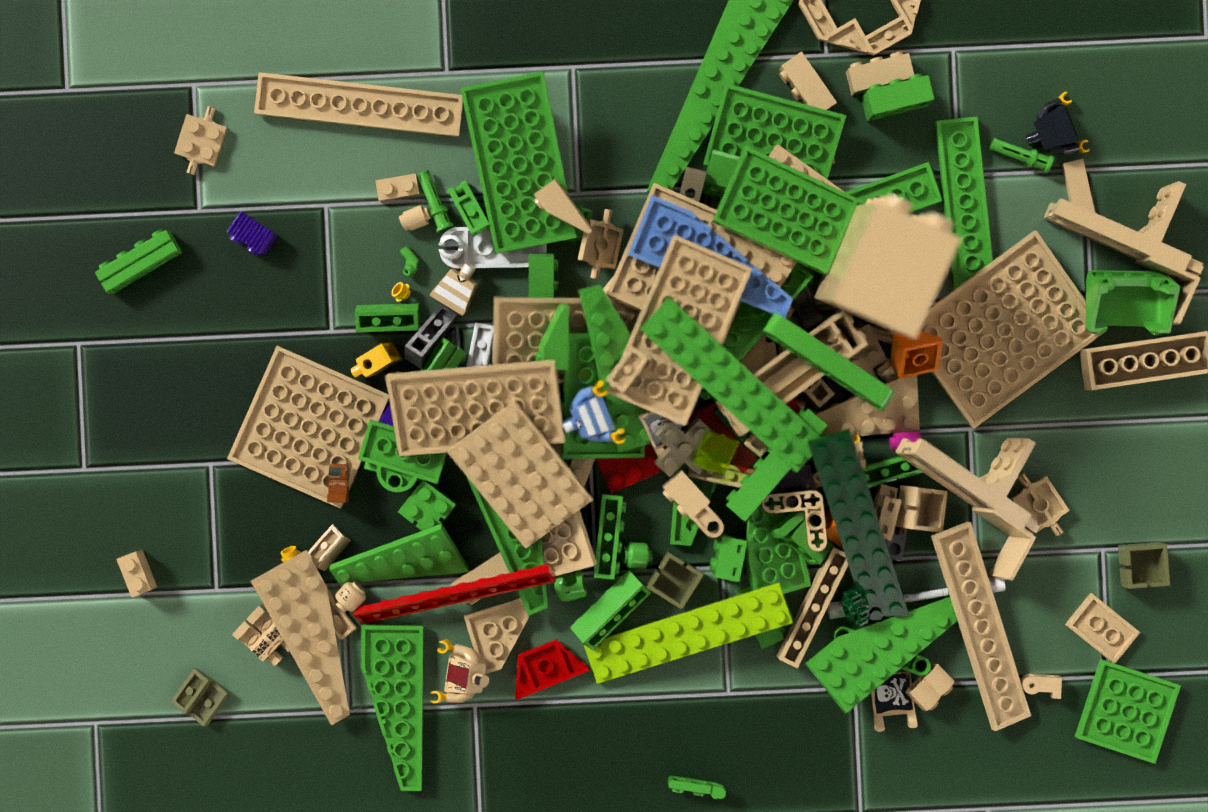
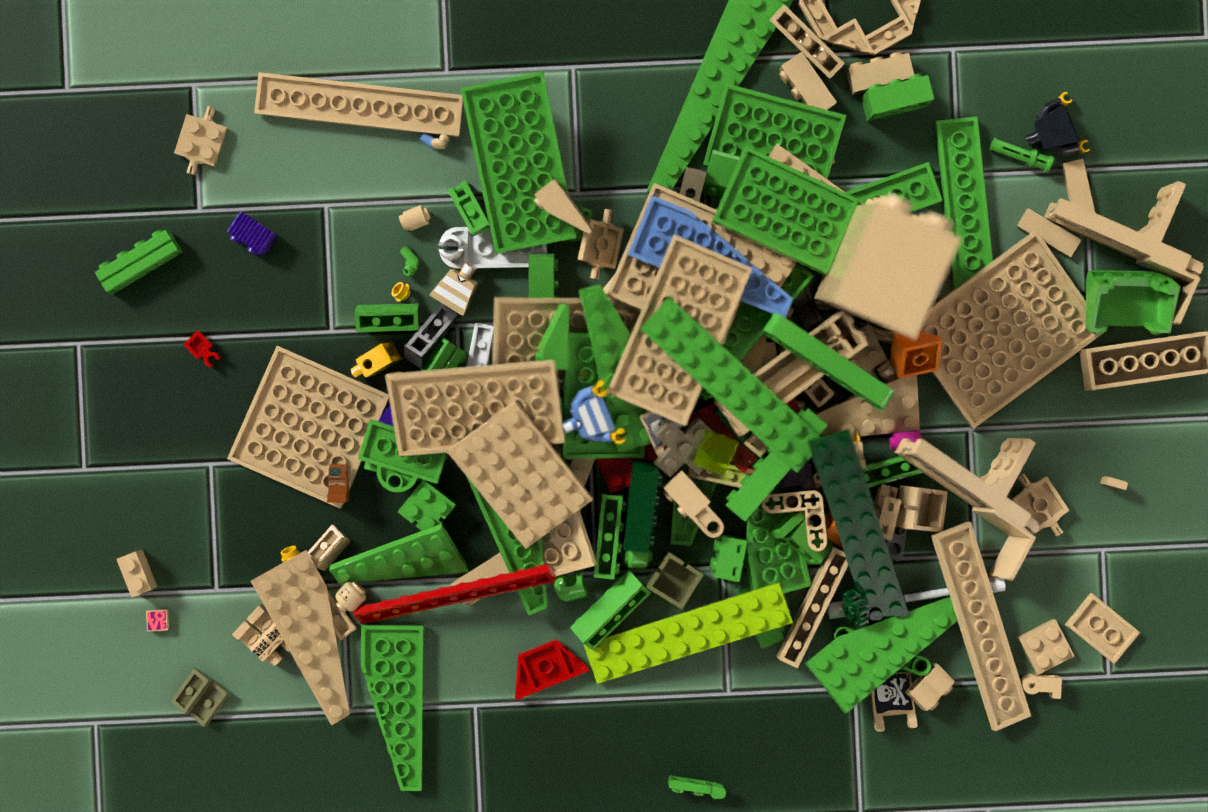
tan plate [375,174,420,202] -> none
bright green pin [417,170,454,233] -> none
tan torso [431,639,489,704] -> none
tan plate [464,598,529,674] -> none
tan plate [606,346,649,393] -> none
bright green plate [1075,659,1181,764] -> none
olive piece [1118,542,1170,589] -> none
none -> tile [146,609,170,632]
none -> red plate [183,330,221,367]
none -> tan arm [420,133,450,149]
none -> dark green brick [623,458,662,553]
none -> tan brick [769,4,845,79]
none -> tan tile [1016,208,1081,258]
none -> tan plate [1017,619,1074,675]
none -> tan tile [1100,476,1128,490]

